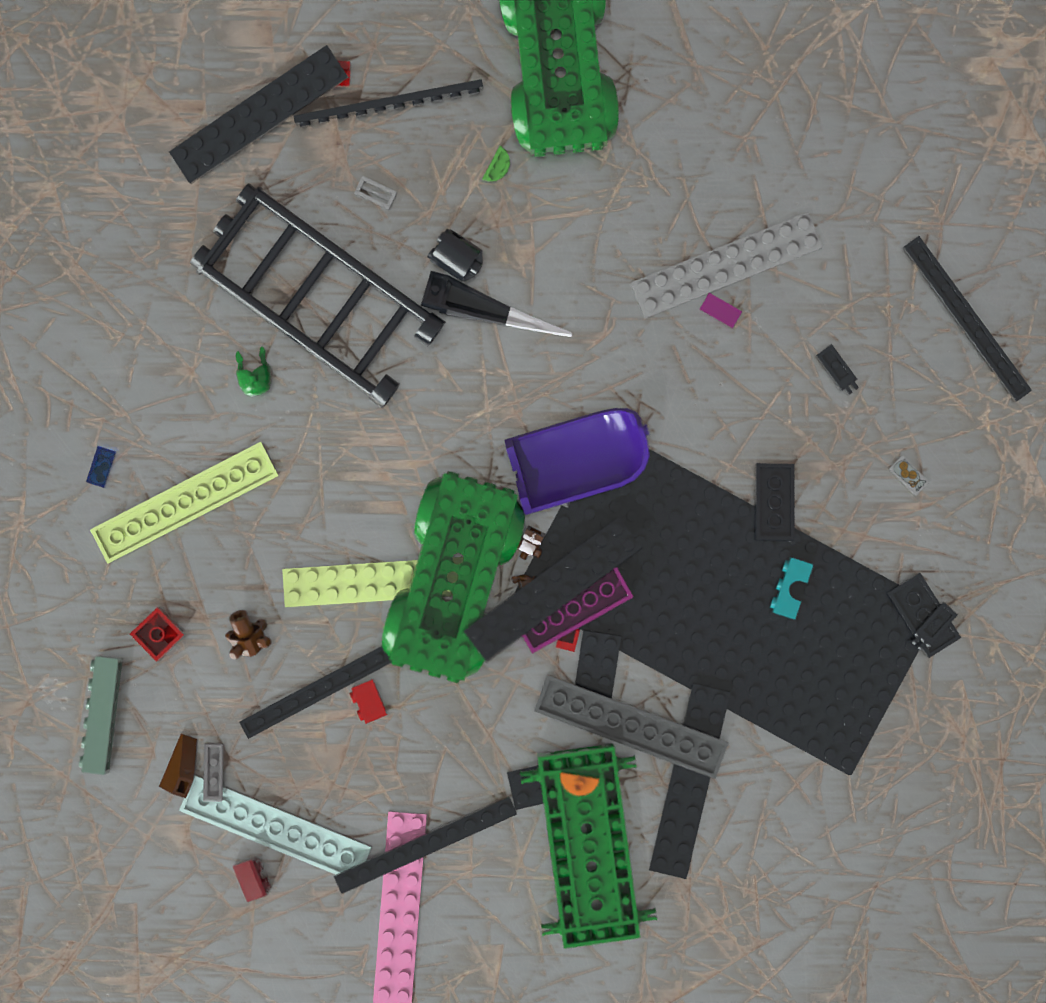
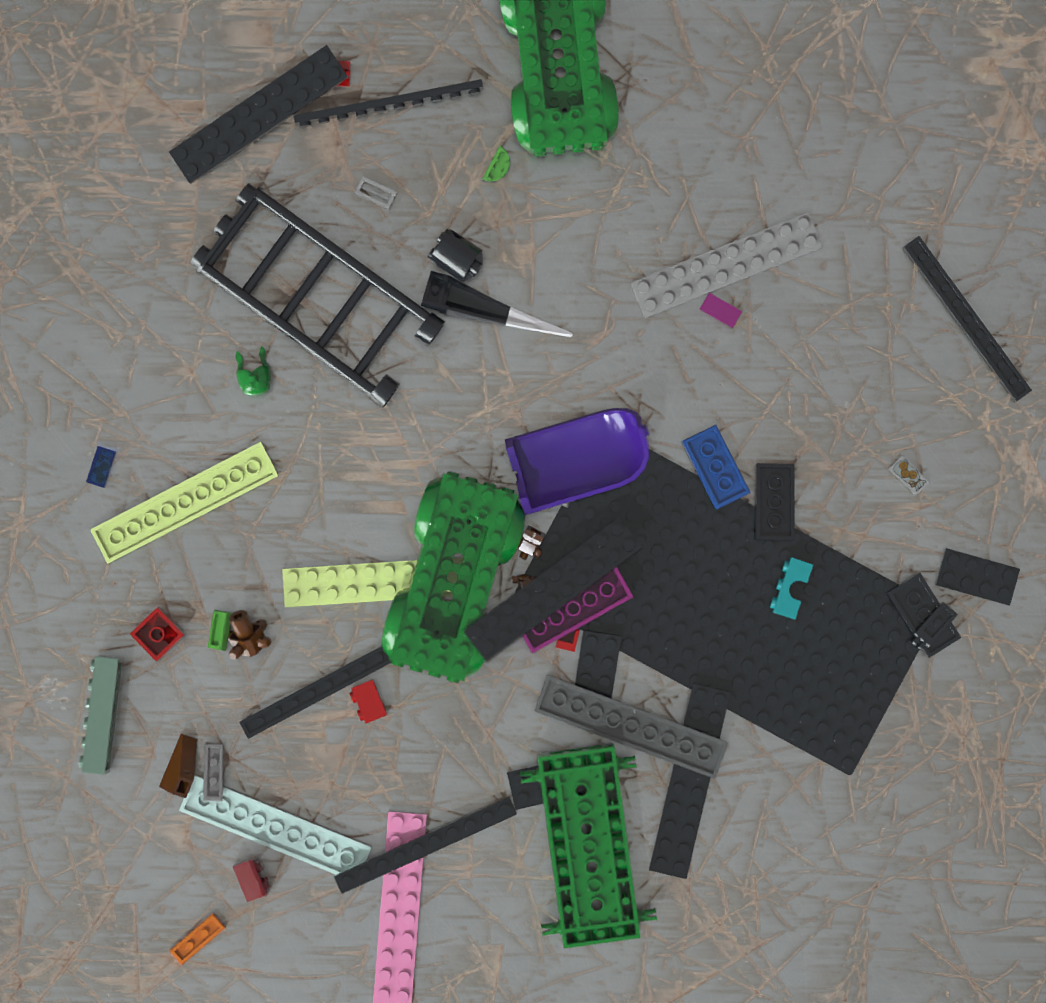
orange plate [561,772,599,795] -> none
black hinge [816,344,859,395] -> none
none -> orange tile [170,913,226,965]
none -> bright green tile [207,610,232,651]
none -> blue tile [682,425,751,510]
none -> black plate [935,548,1020,606]

